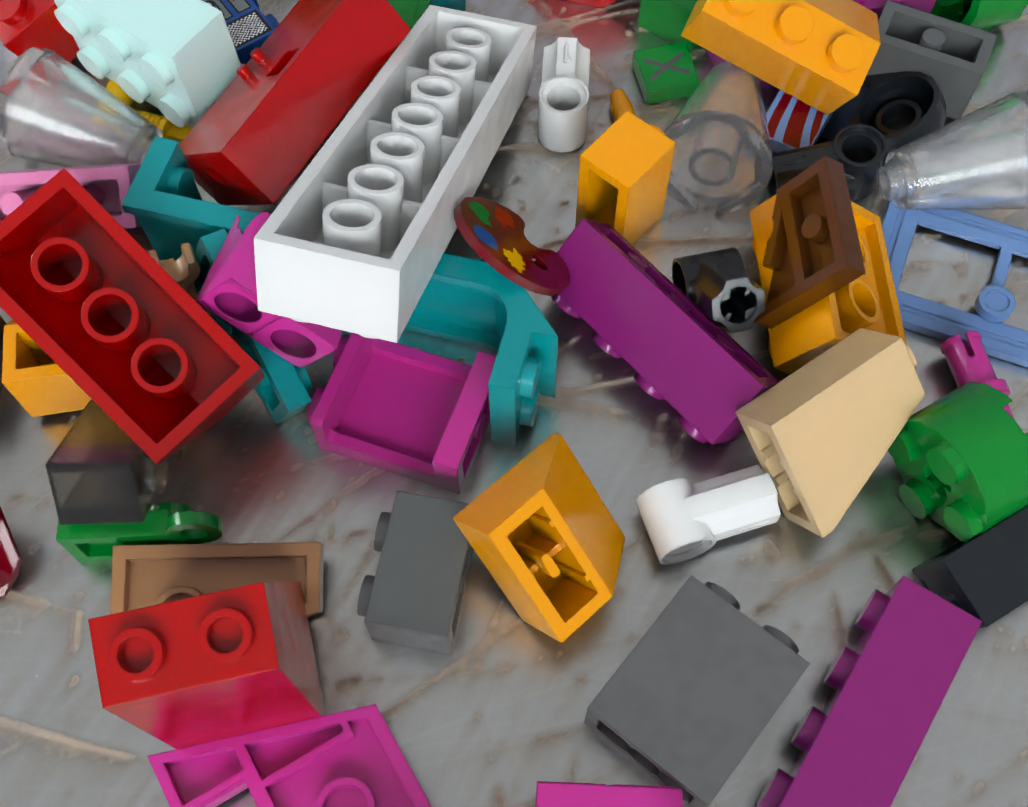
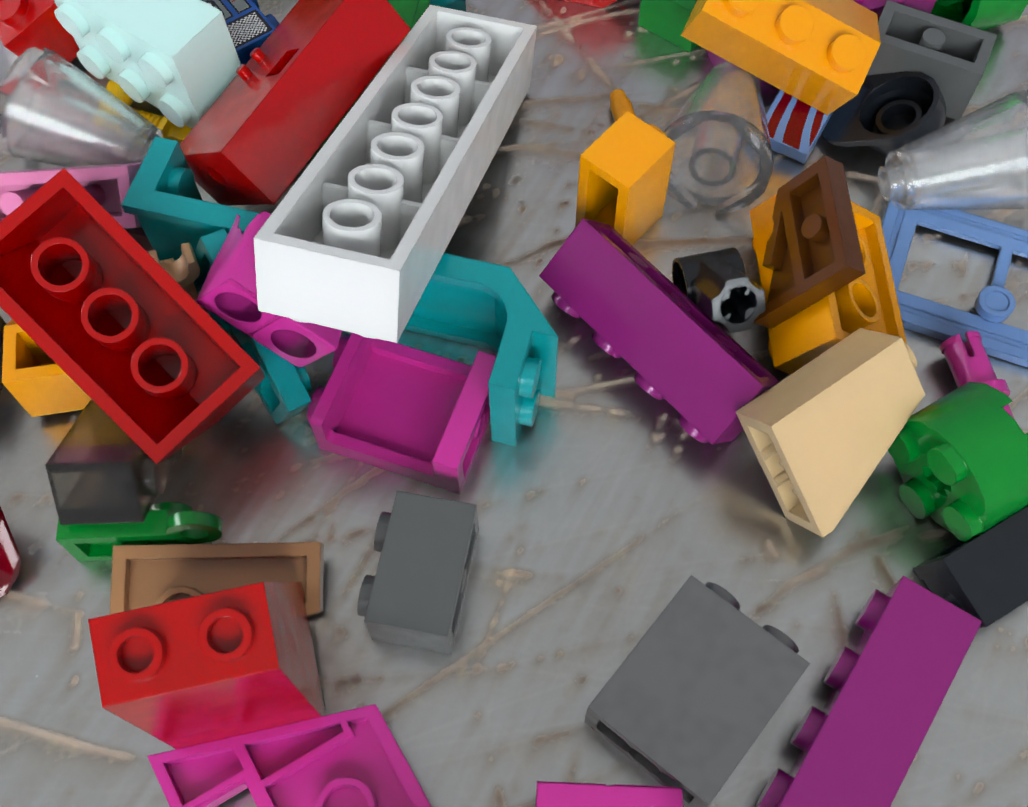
light orange slope [452,433,625,643] -> none
dark red piece [454,196,571,296] -> none
white piece [538,37,591,153] -> none
green tile [632,42,700,104] -> none
white piece [636,464,781,565] -> none
black piece [763,124,887,201] -> none

